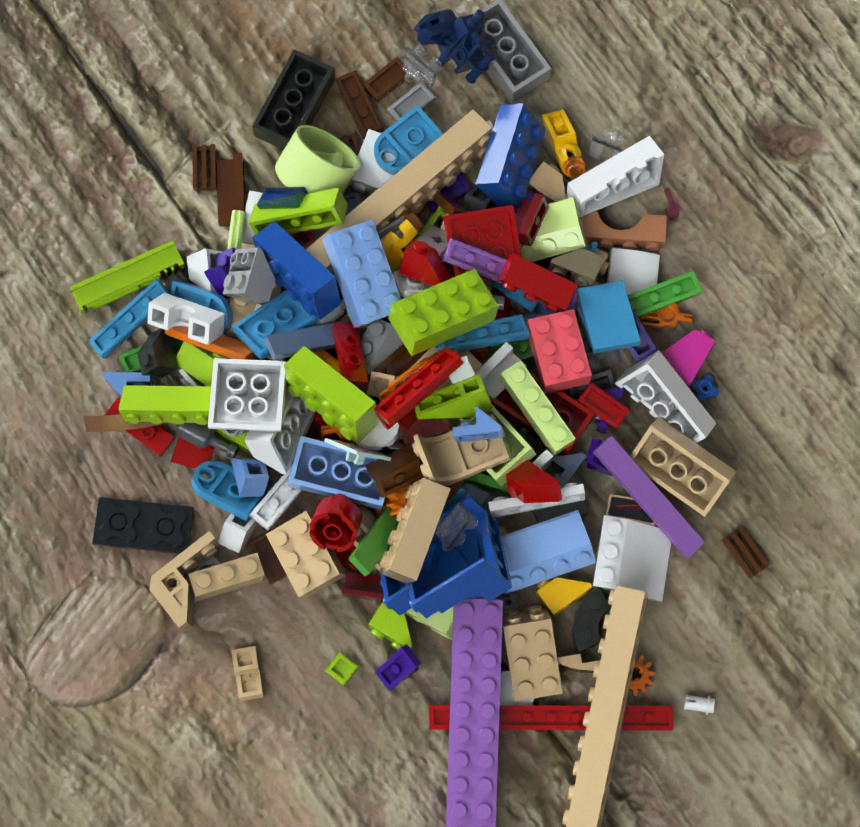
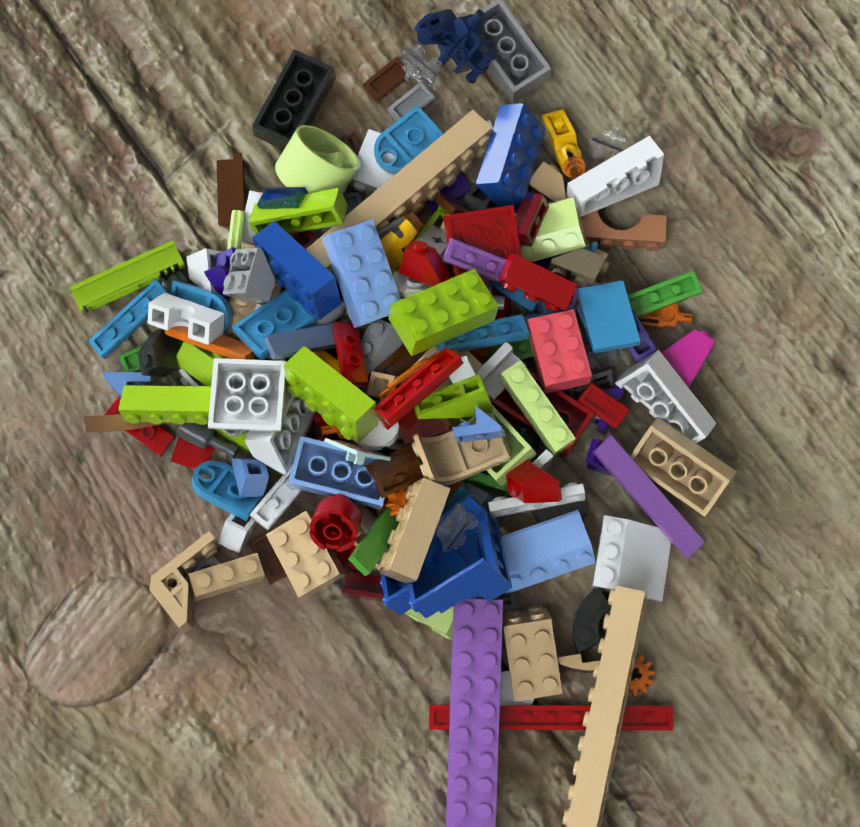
black piece [92,497,194,554] -> none
reddish brown tile [192,144,217,191] -> none
tan slope [231,646,264,702] -> none
lime tile [325,652,359,686] -> none
reddish brown tile [335,70,384,140] -> none
lime slope [368,602,412,650] -> none
dark purple slope [375,644,422,691] -> none
yellow slope [536,577,592,618] -> none
sand blue slope [551,453,586,488] -> none
black slope [606,494,656,527] -> none
white slope [607,248,660,295] -> none
clear pink hand [664,188,680,221] -> none
white pin [684,694,715,715] -> none
blue plate [691,375,719,402] -> none
reddish brown tile [722,526,769,579] -> none

